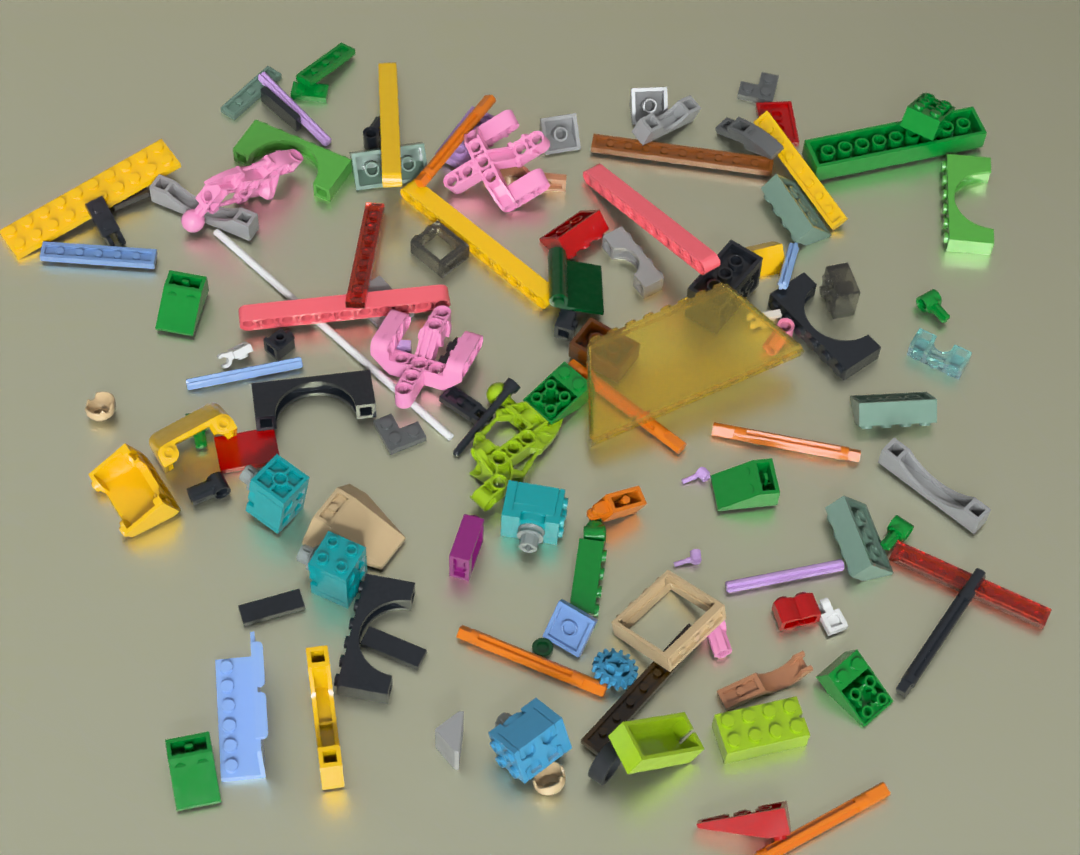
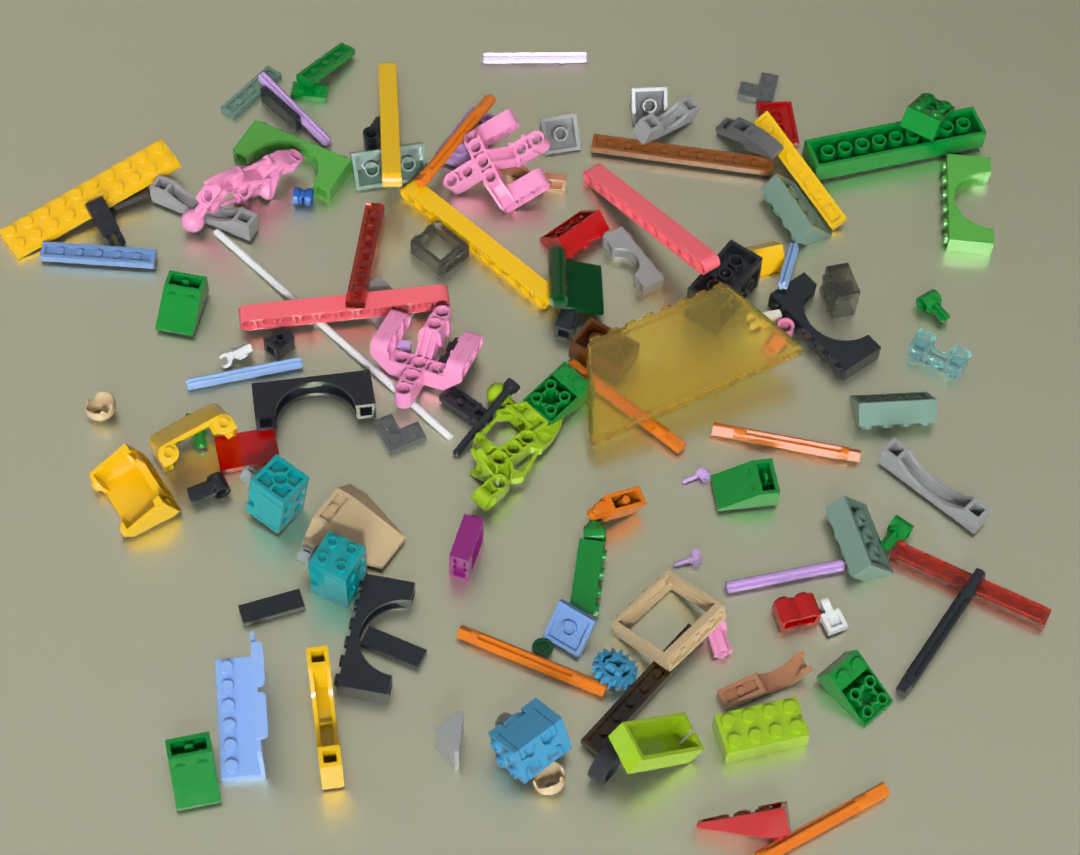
teal piece [501,480,568,553] -> none
none -> blue wheel [292,187,314,207]
none -> axle [483,52,588,63]

